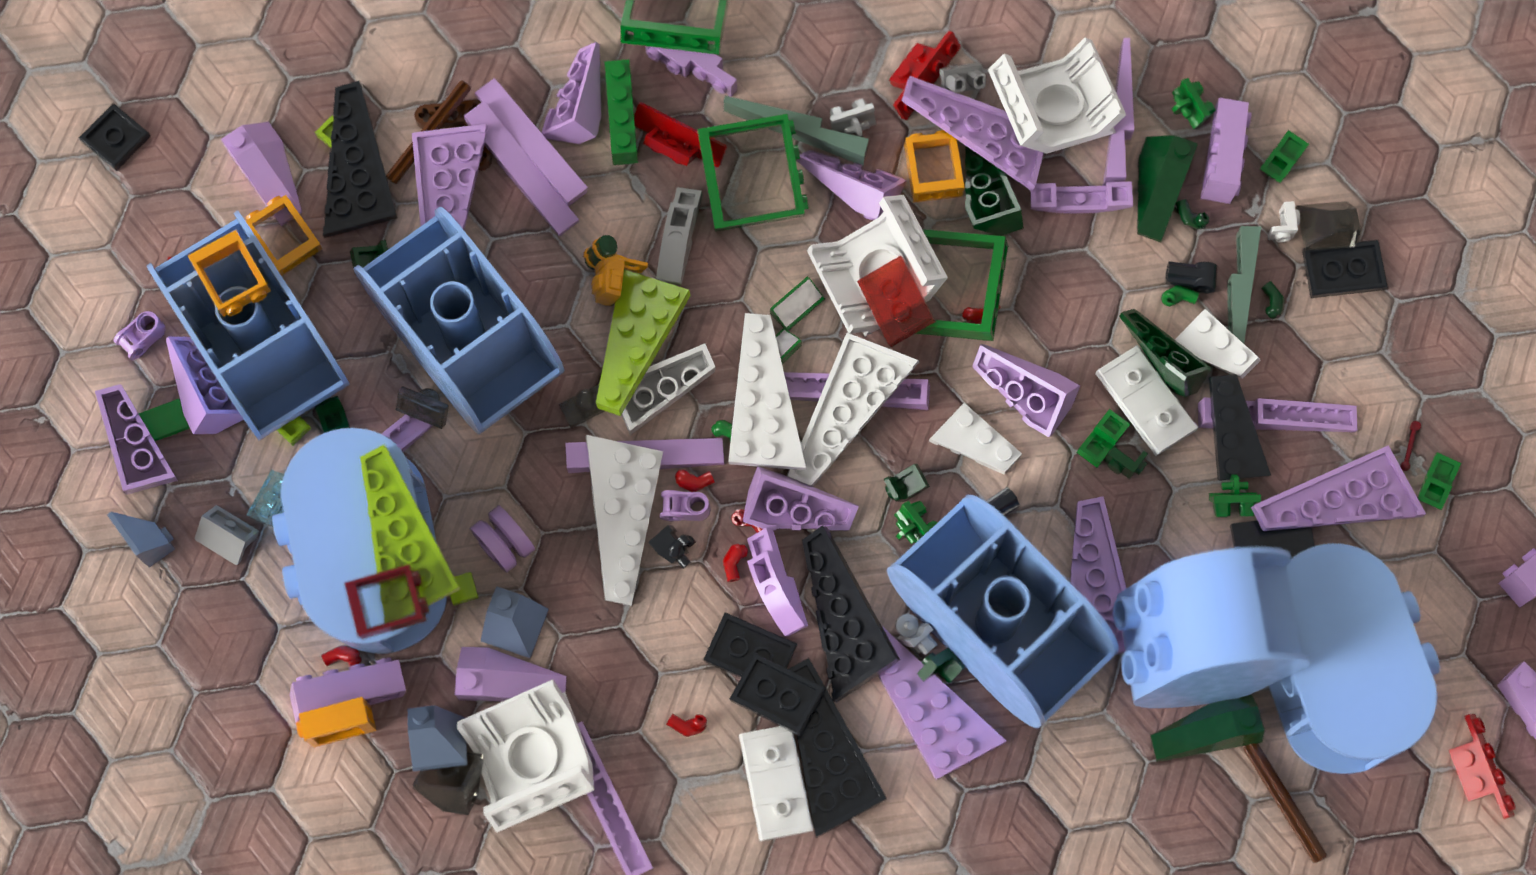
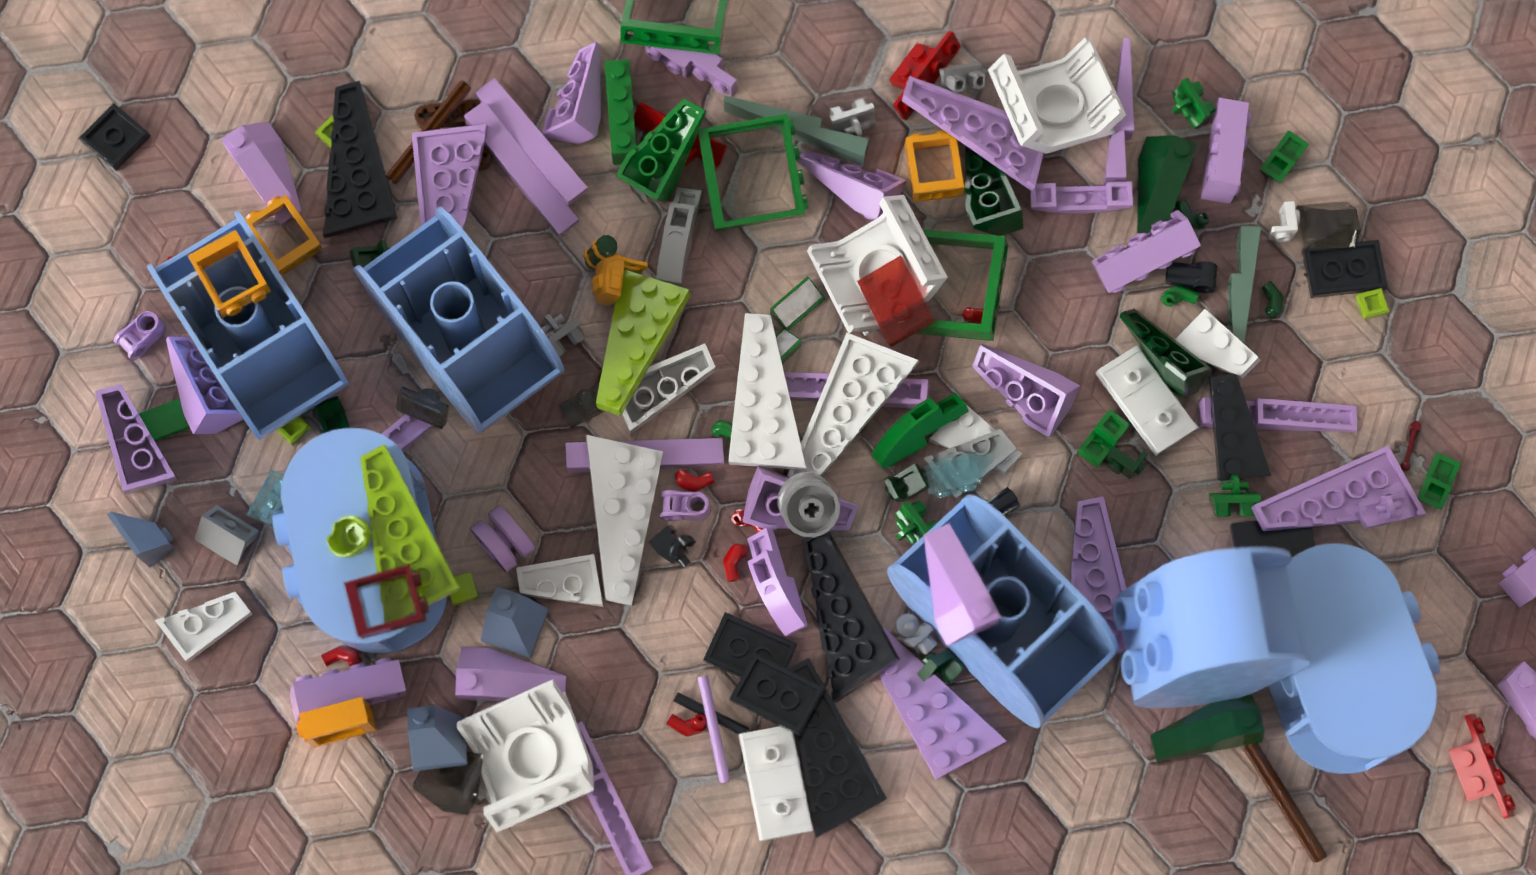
none -> white wing [155,592,252,663]
none -> lime hair [326,515,371,558]
none -> white wing [516,554,603,607]
none -> light grey hips [541,314,585,357]
none -> green wedge [616,98,706,203]
none -> black bar [673,692,749,734]
none -> lavender bar [698,675,730,783]
none -> light grey wheel [777,472,840,537]
none -> green slope [871,393,969,470]
none -> clear light blue bracket [924,452,983,499]
none -> lavender wedge [924,524,1000,646]
none -> light grey wing [925,429,1018,499]
none -> lavender wedge [1091,210,1201,293]
none -> lime tile [1356,288,1390,320]
none -> lavender hips [1356,492,1411,529]

